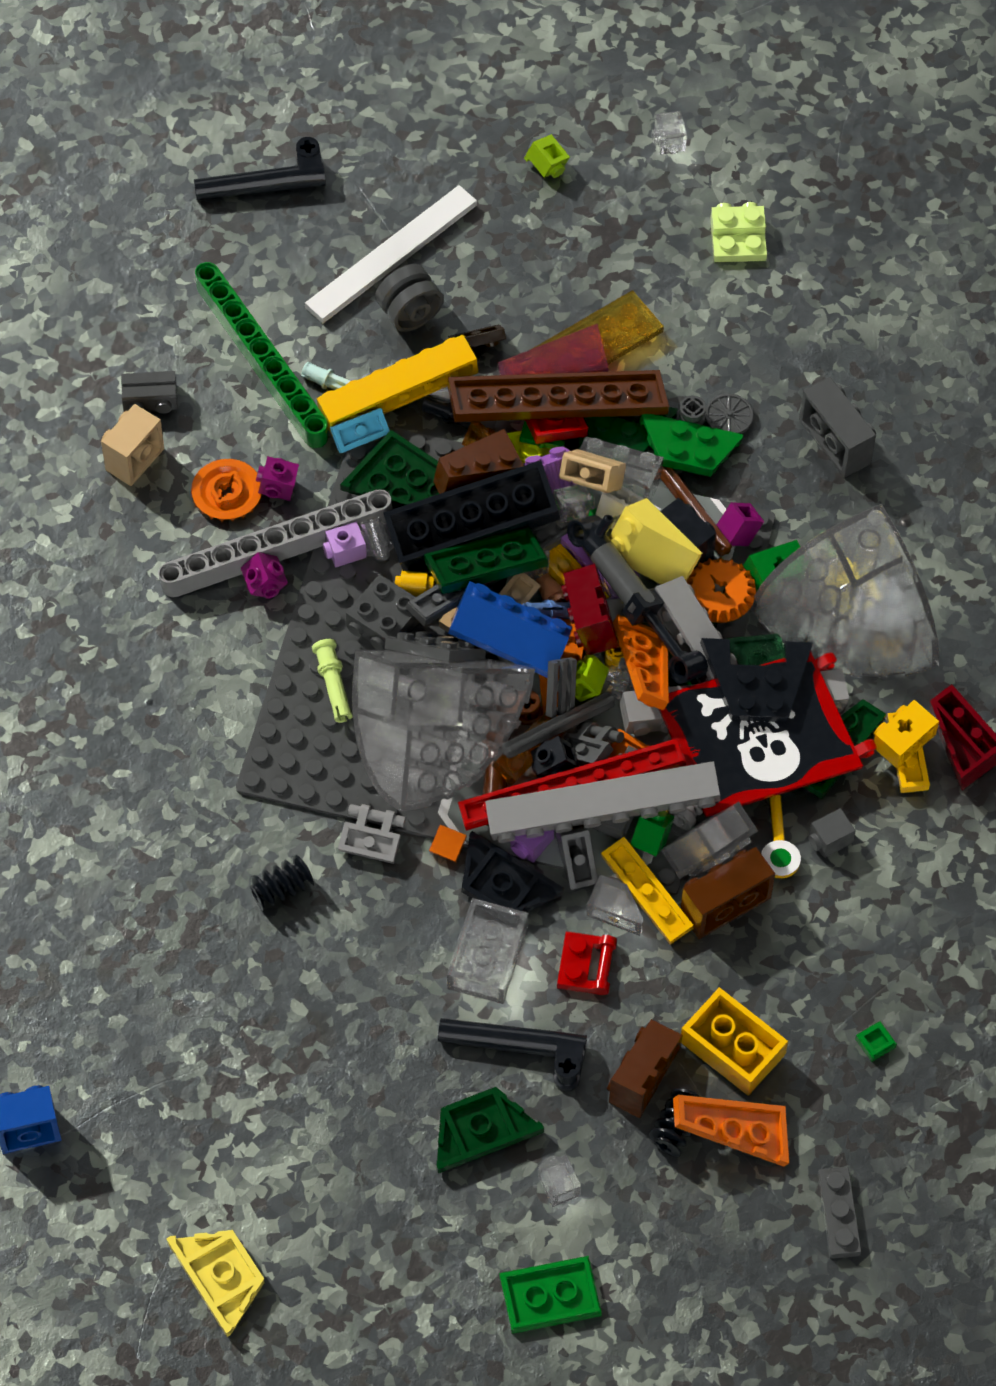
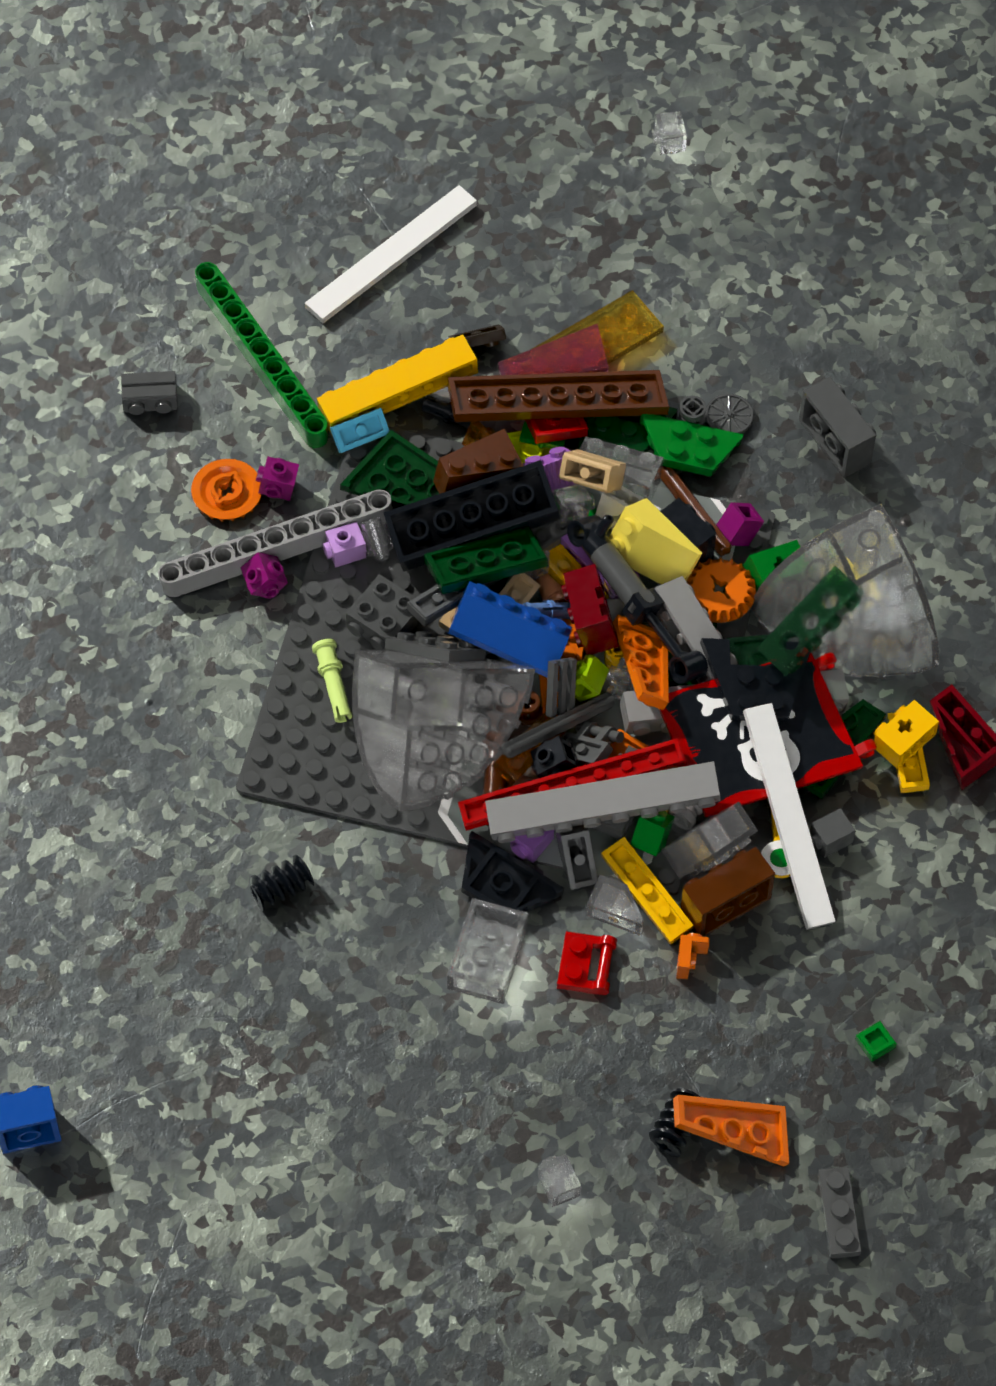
tan brick [101,404,164,486] -> none
light yellow wing [166,1230,265,1337] -> none
black axle [194,137,326,200] -> none
light aqua axle [301,362,350,390] -> none
light grey plate [338,804,406,864] -> none
dark grey wheel [375,264,444,332] -> none
yellow brick [395,570,435,597] -> none
orange tile [429,825,467,863] -> none
dark green wing [436,1087,544,1174] -> none
black axle [438,1018,587,1091] -> none
green tile [499,1256,602,1334] -> none
lime brick [524,134,570,178] -> none
reddish brown wedge [607,1019,683,1118] -> none
yellow brick [681,987,788,1096] -> none
yellowish green plate [710,202,767,262] -> none
none -> orange bracket [676,933,710,979]
none -> white tile [743,703,836,930]
none -> clear green brick [756,566,864,676]

